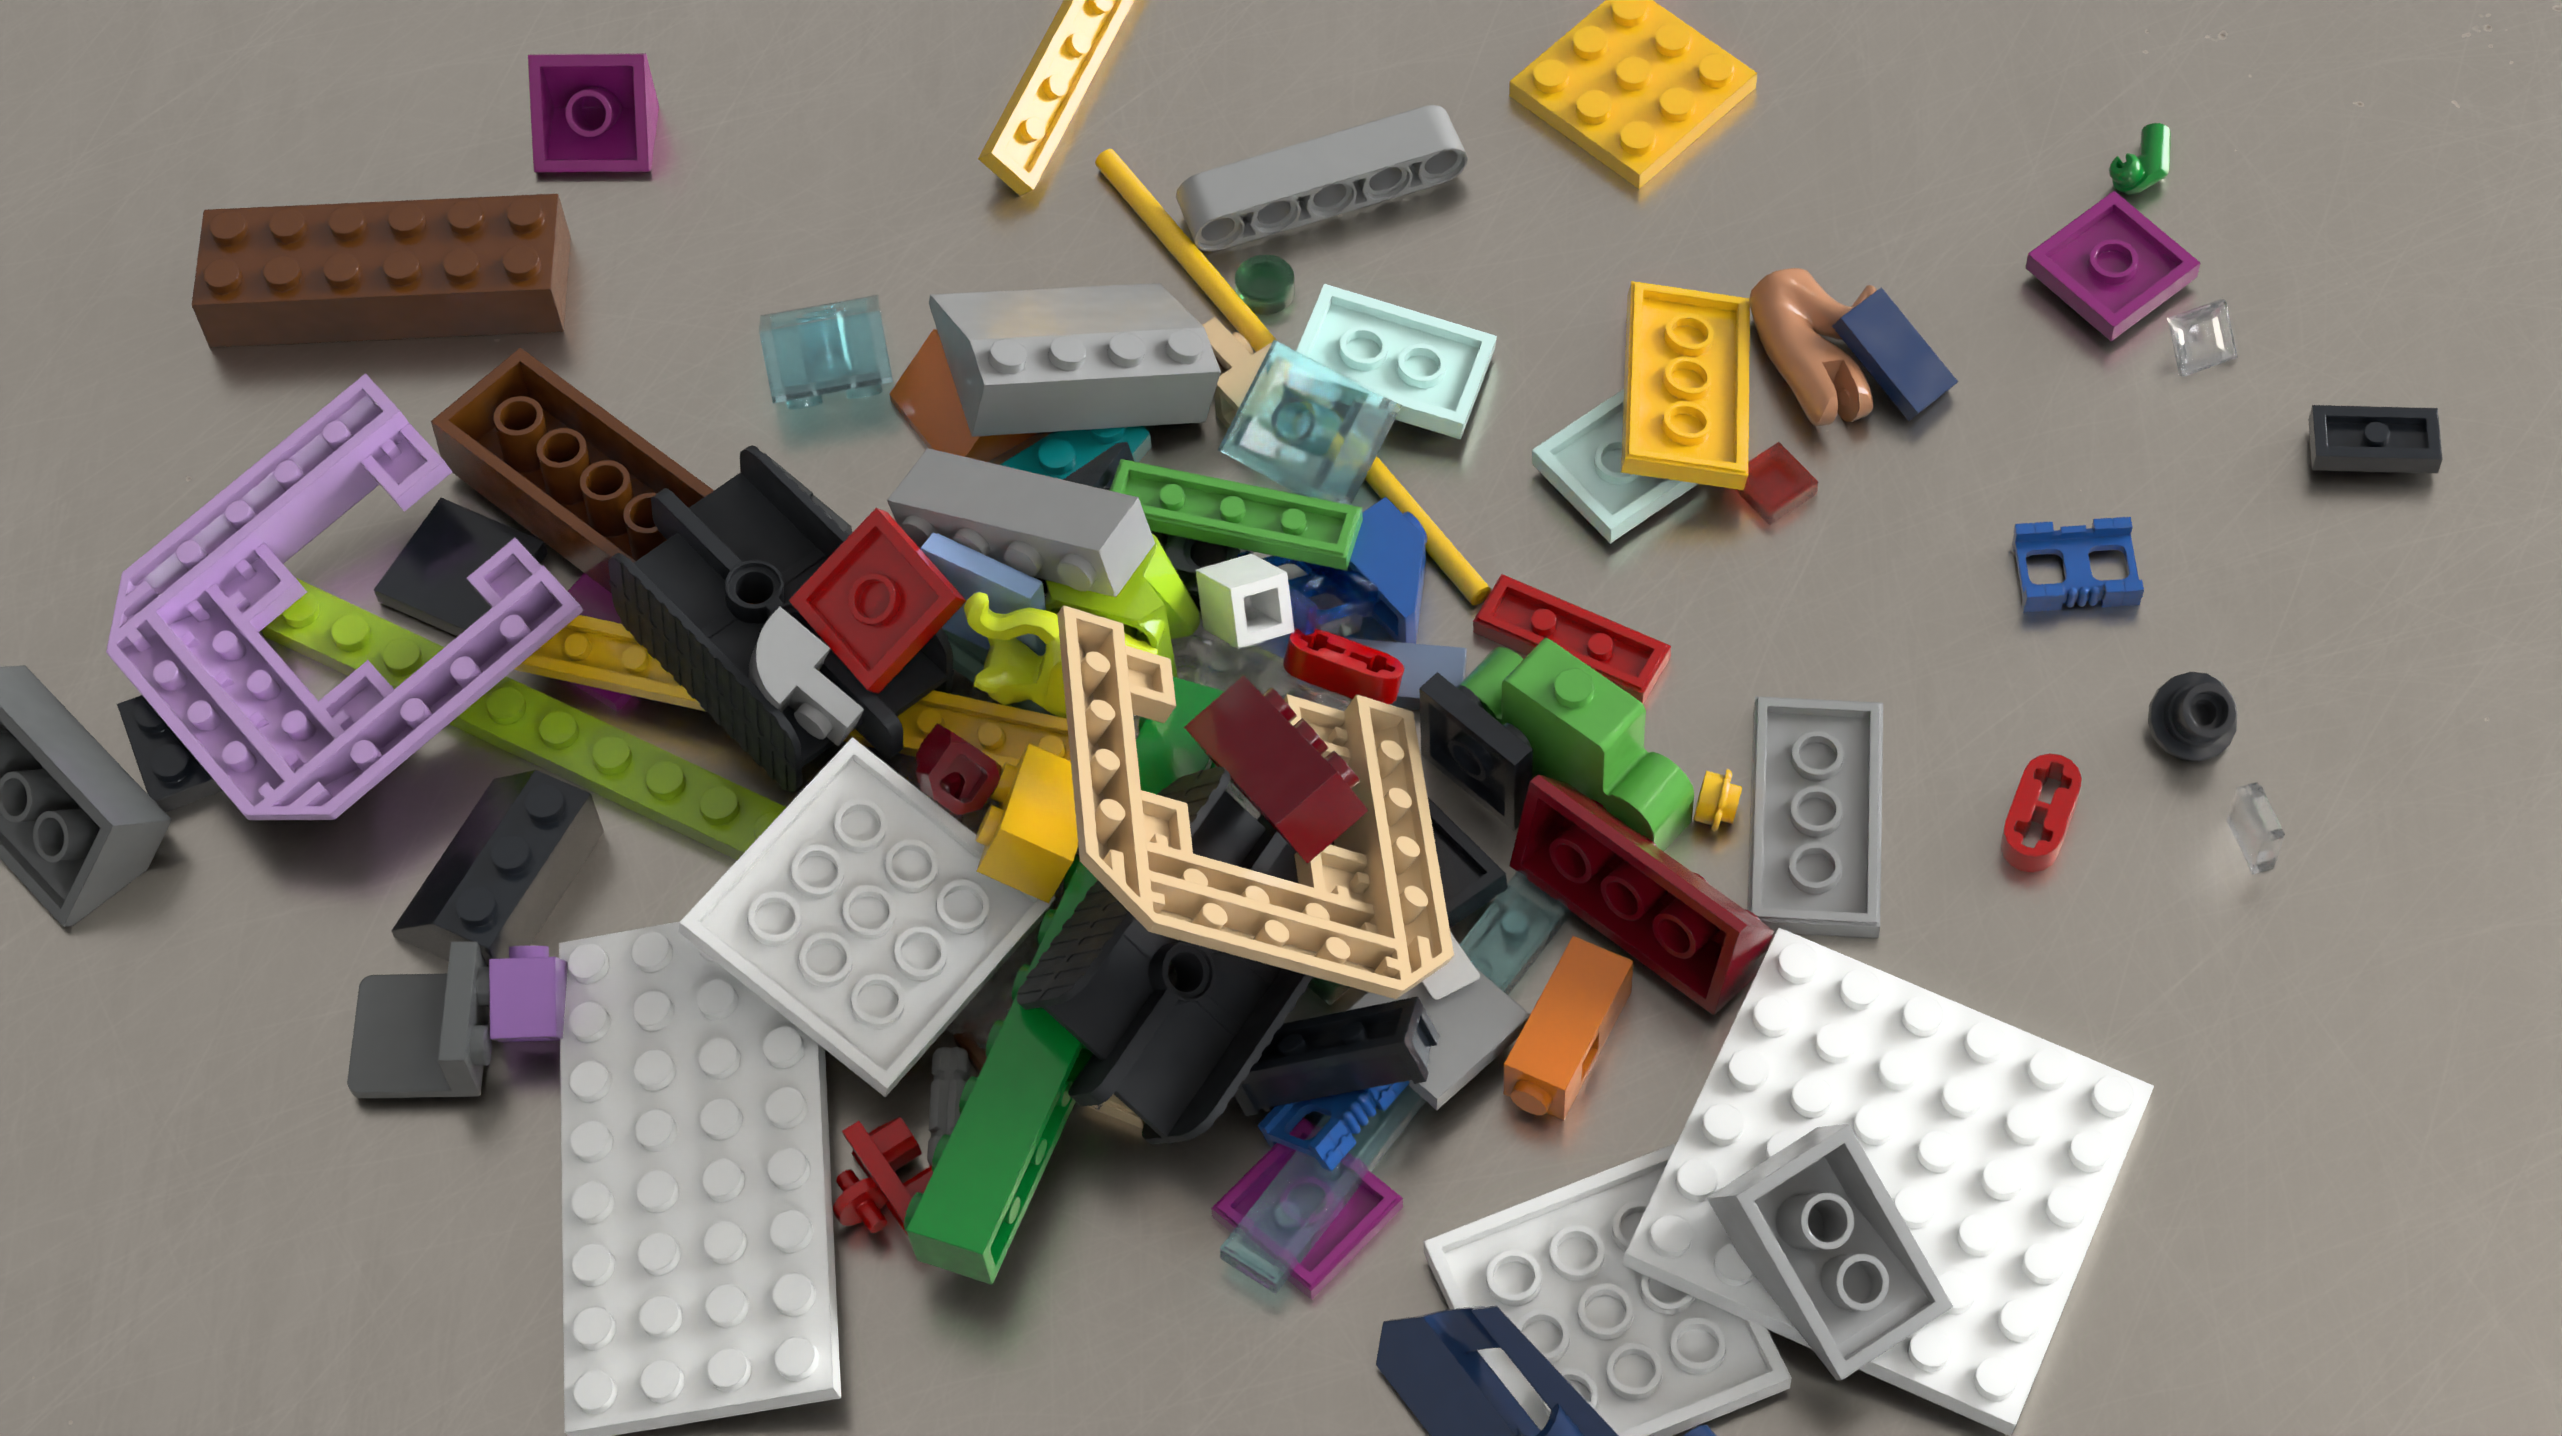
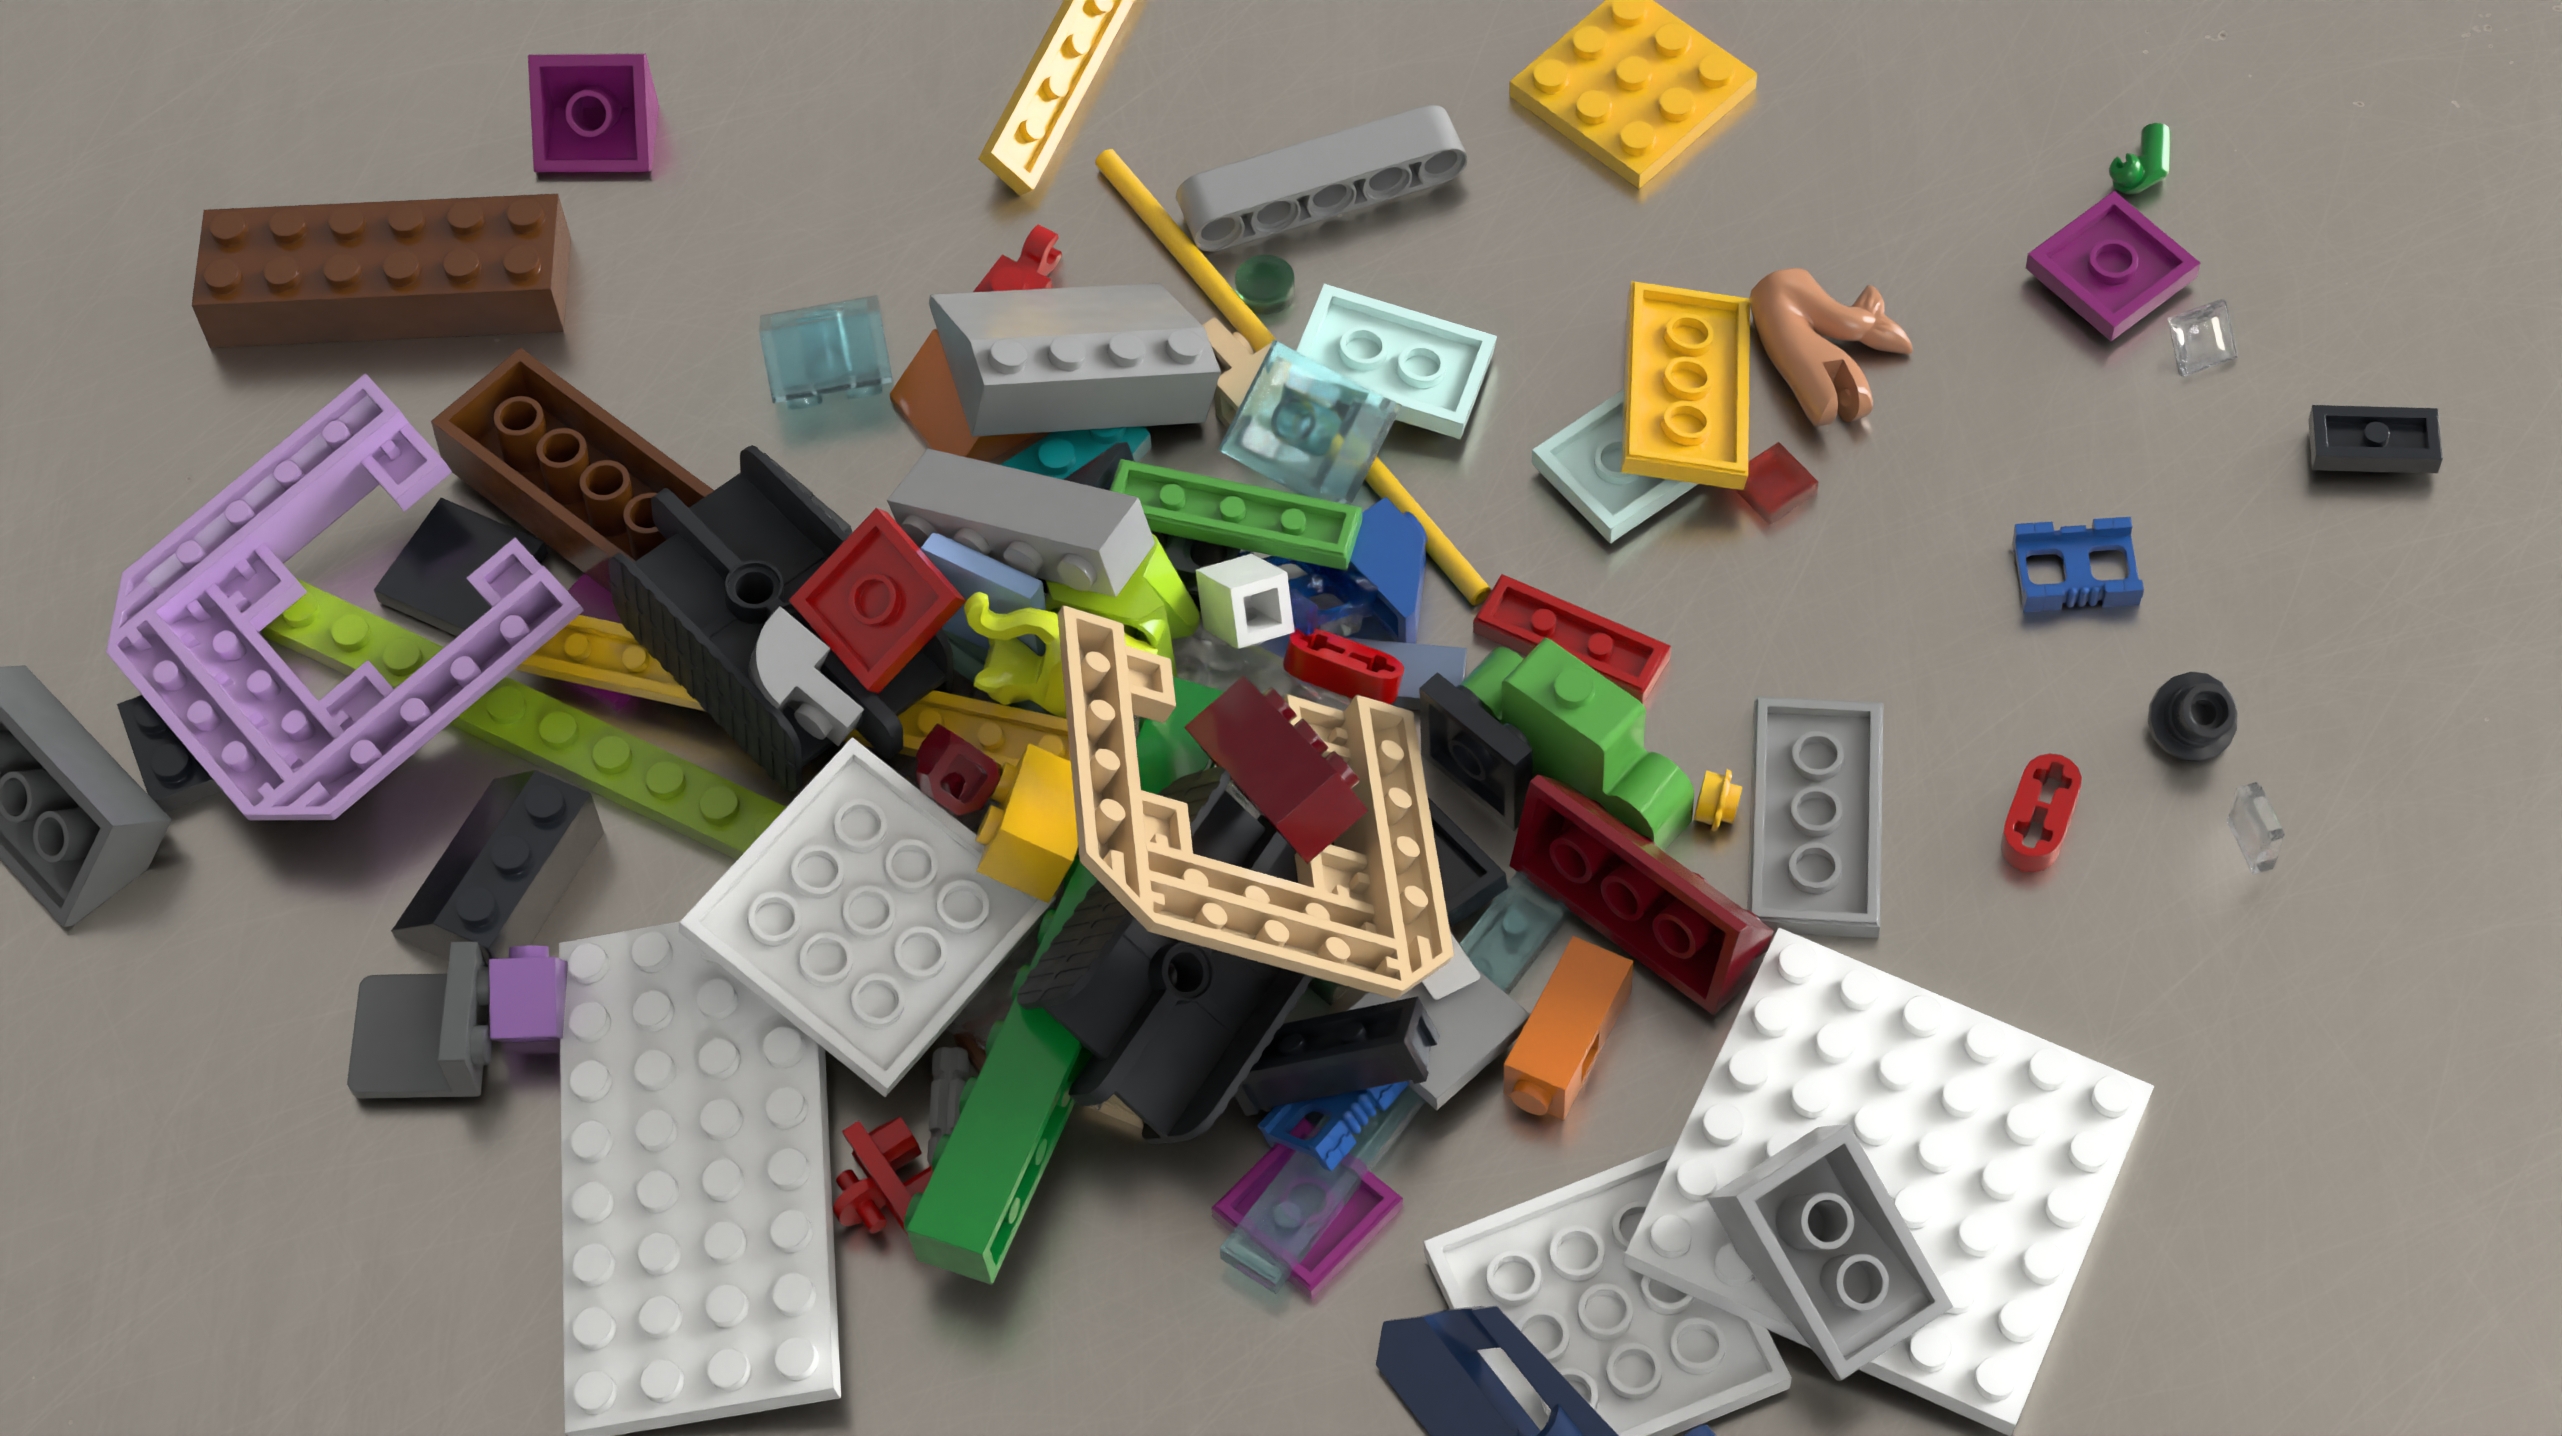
dark blue tile [1832,287,1958,421] -> none
none -> red plate [973,224,1062,292]

